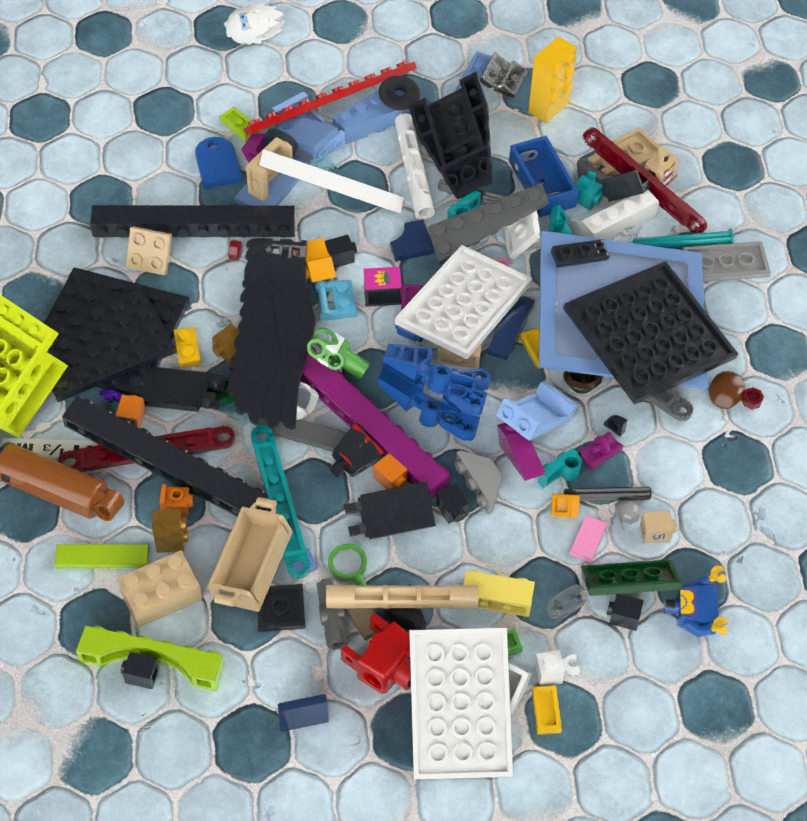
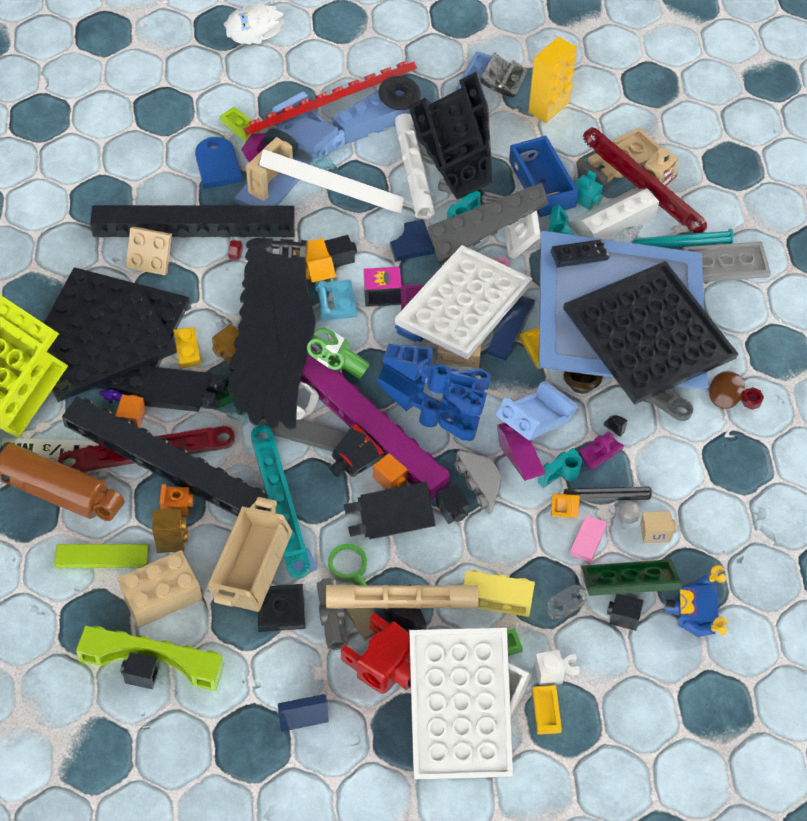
black panel [601,170,651,202] -> none

